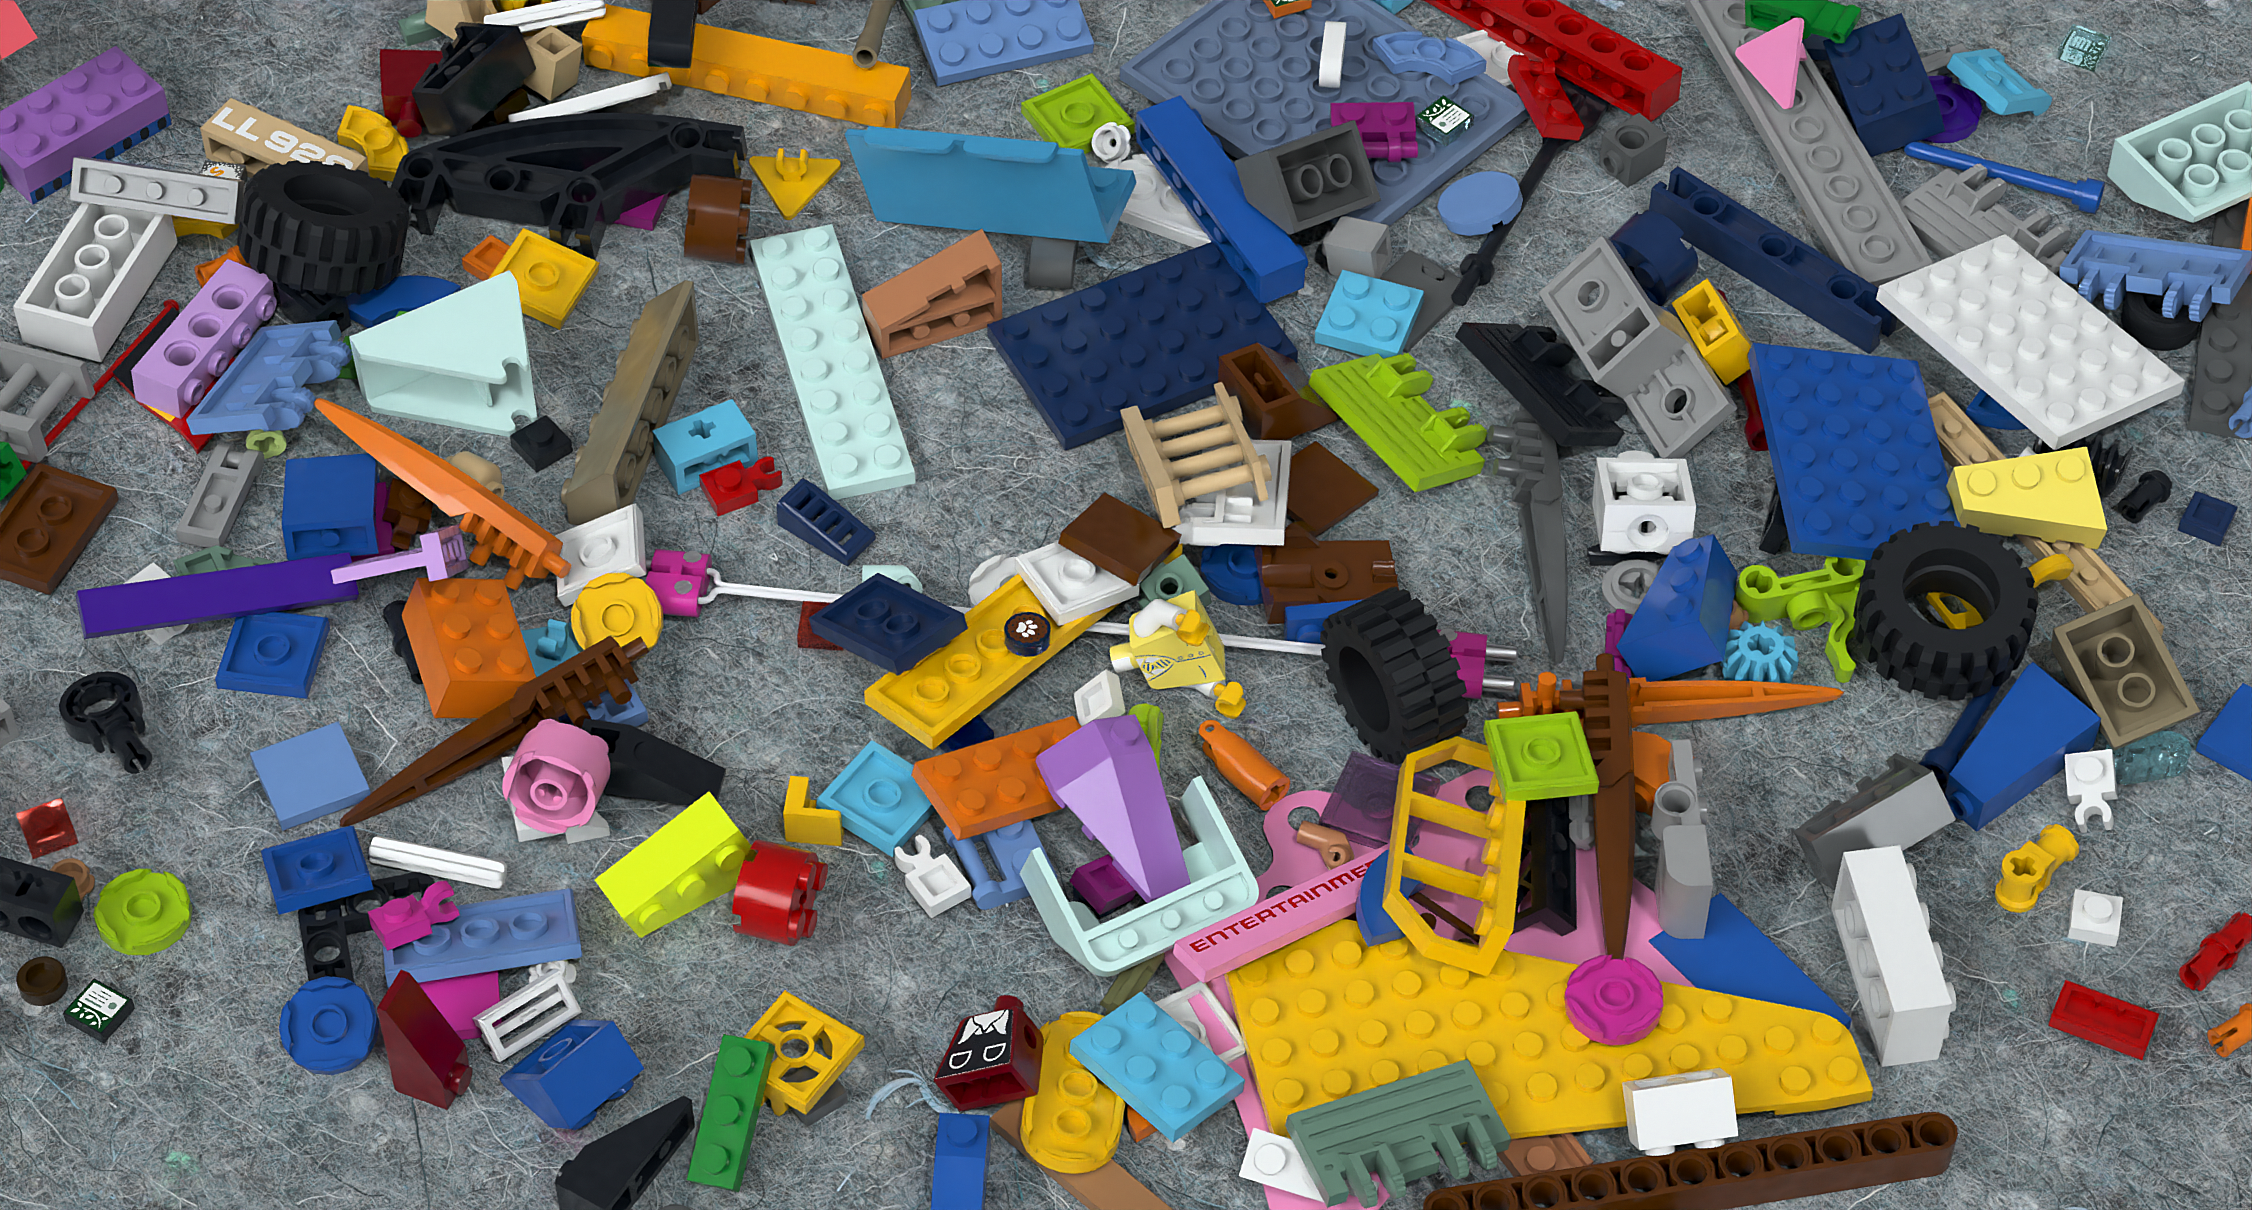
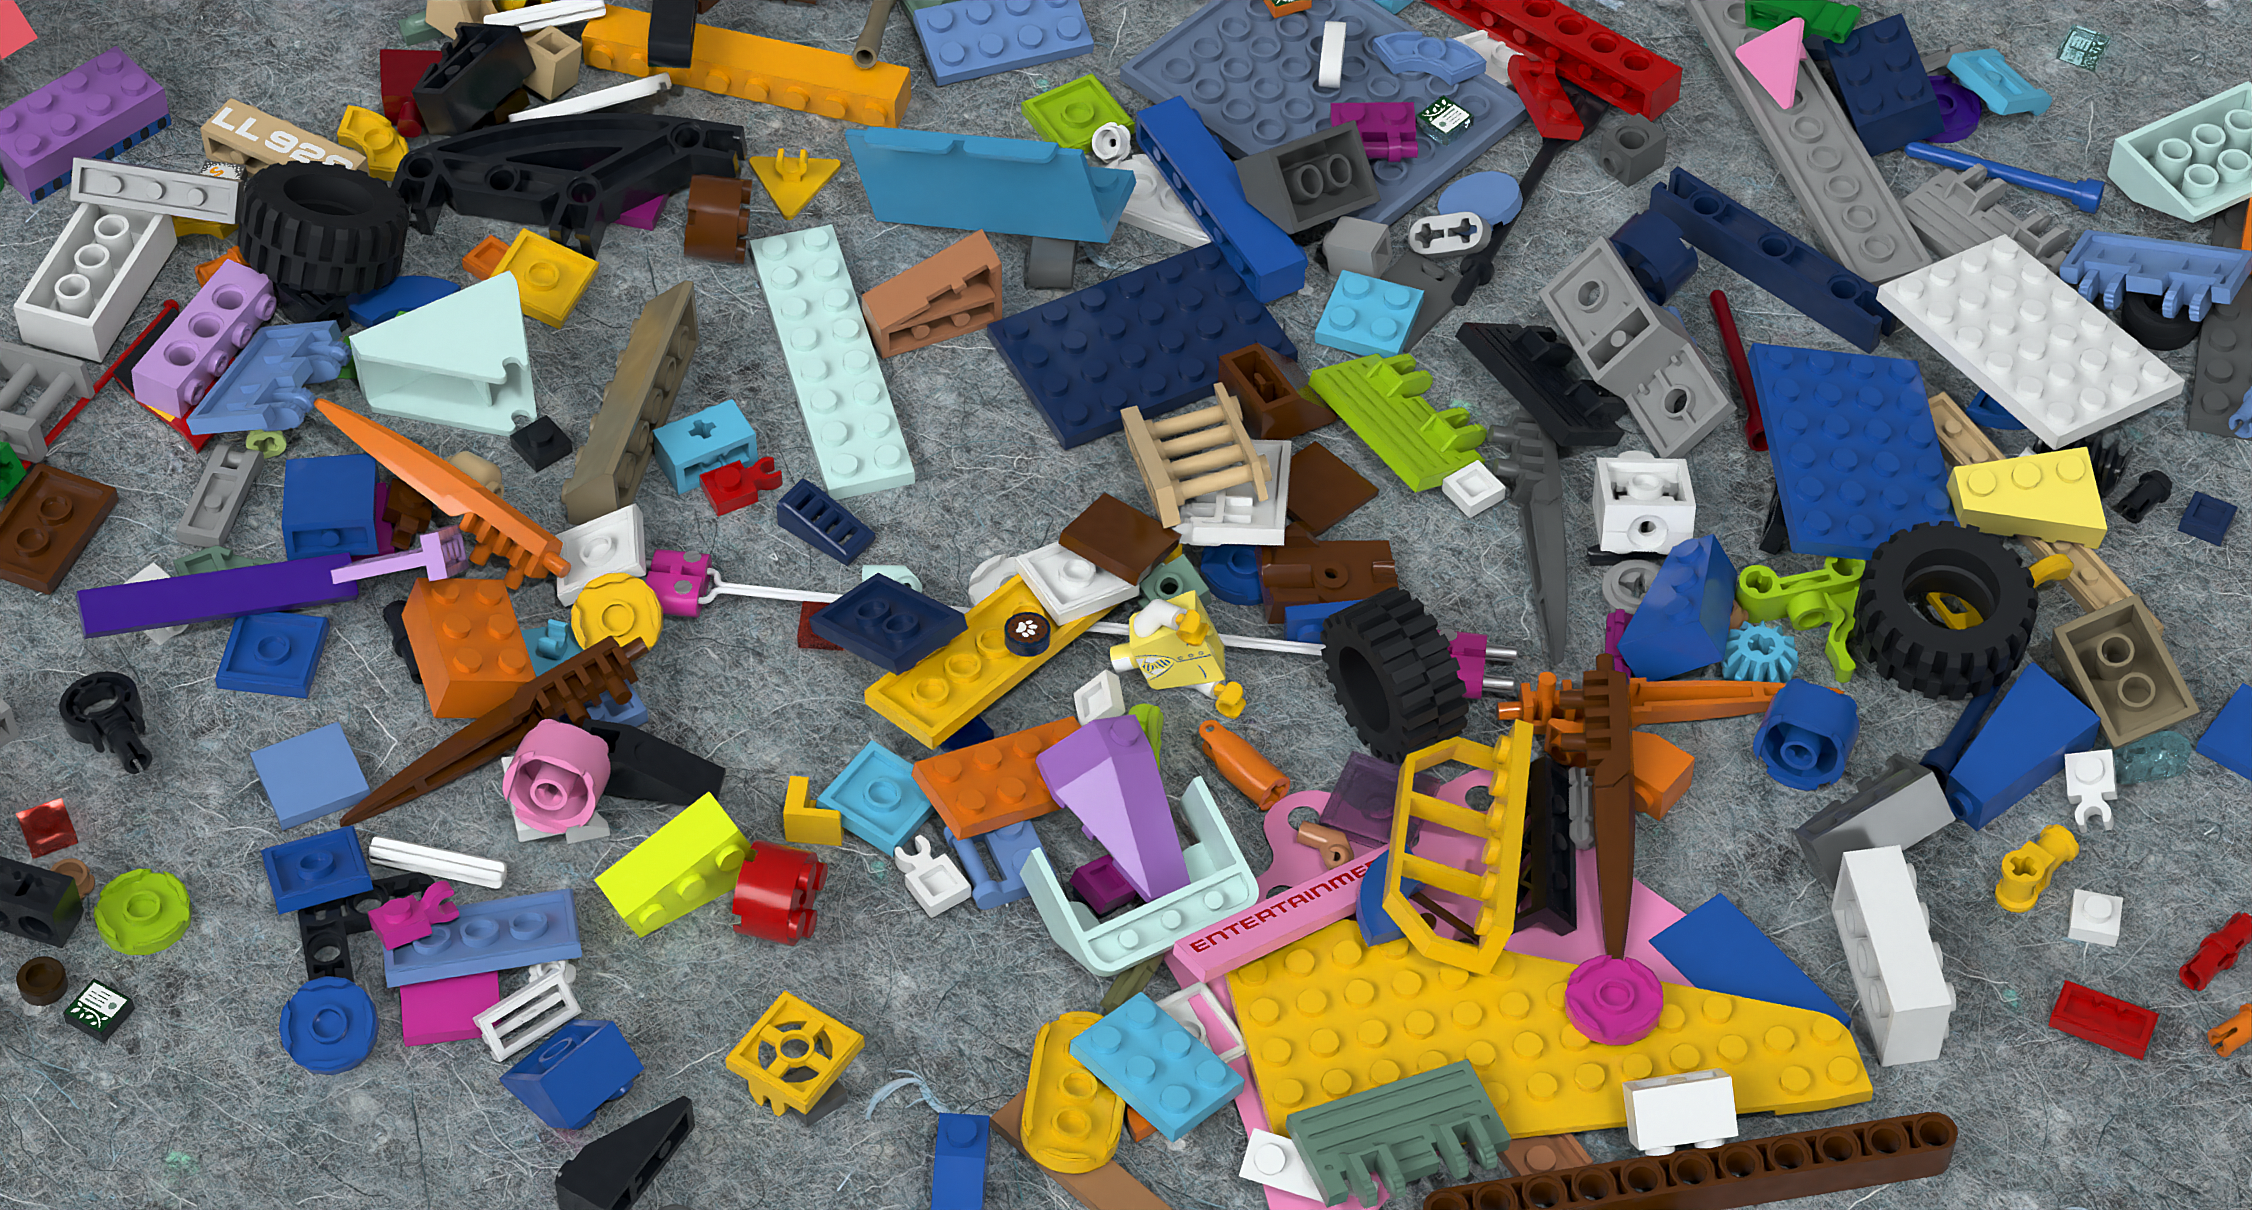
dark red slope [377,970,472,1110] -> none
green plate [687,1034,775,1193] -> none
dark red torso [934,995,1044,1112] -> none
lime tile [1483,711,1599,803] -> none
light grey plate [1651,739,1713,939] -> none
yellow brick [1671,278,1752,385] -> none
none -> beam [1409,212,1492,259]
none -> white plate [1442,460,1506,518]
none -> blue brick [1753,678,1860,791]

